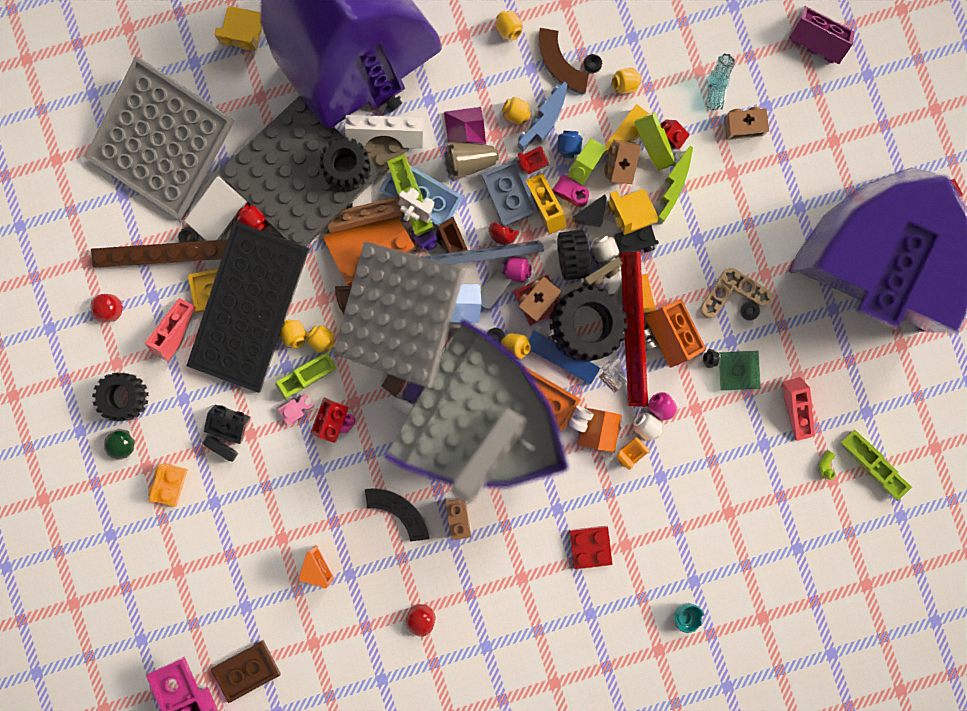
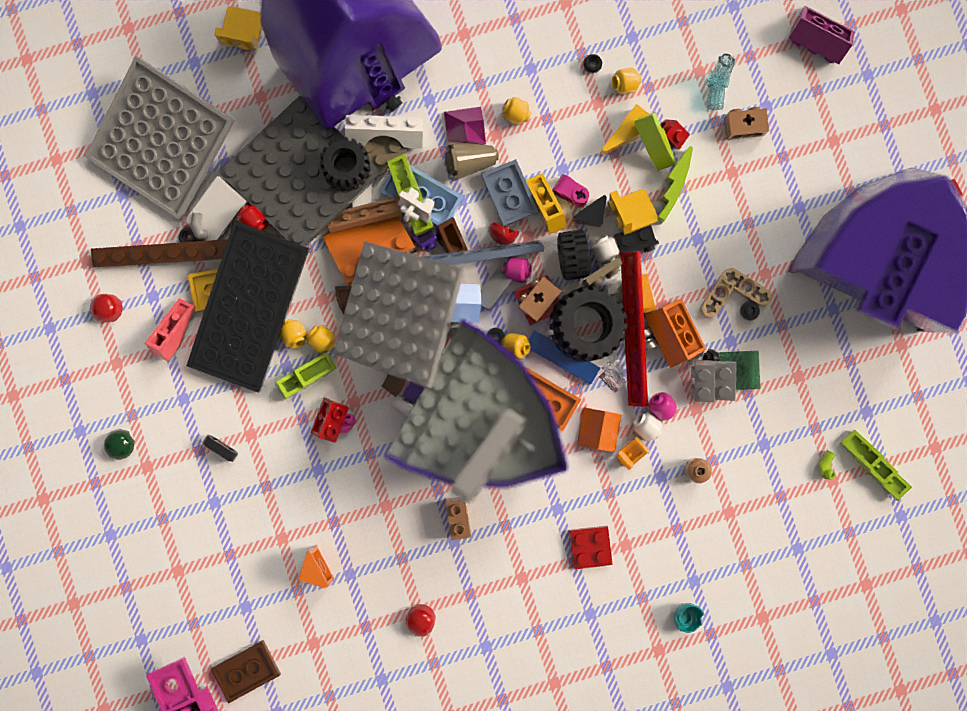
black tyre [92,373,149,421] -> none
light orange bracket [148,463,188,507] -> none
black bracket [204,405,250,444] -> none
bright pink plate [278,395,315,425] -> none
black tile [365,488,429,542] -> none
yellow head [495,11,523,40] -> none
red bracket [517,146,550,175] -> none
medium blue slope [518,81,567,152] -> none
reddish brown tile [539,28,589,94] -> none
blue head [557,130,583,159] -> none
lime slope [567,138,607,185] -> none
white wheel [568,406,594,432] -> none
medium nougat brick [604,139,641,184] -> none
coral slope [782,377,815,441] -> none
none -> light grey arm [191,212,208,240]
none -> medium nougat head [684,458,712,484]
none -> light grey plate [691,360,736,402]

